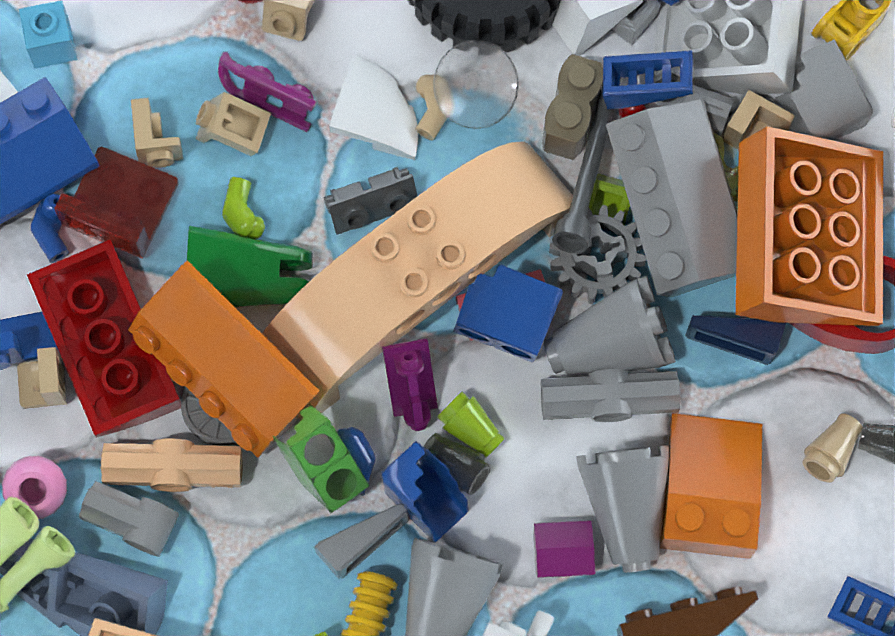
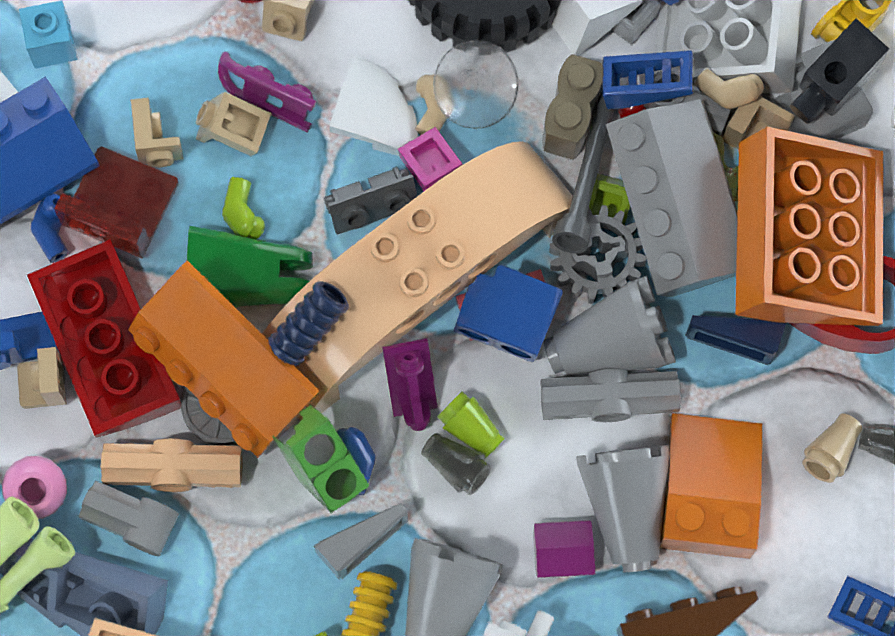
blue piece [382,441,469,542] -> none
none -> dark blue piece [268,281,349,366]
none -> dark pink bracket [398,127,463,192]
none -> tan arm [695,69,764,109]
none -> black torso [790,18,889,124]

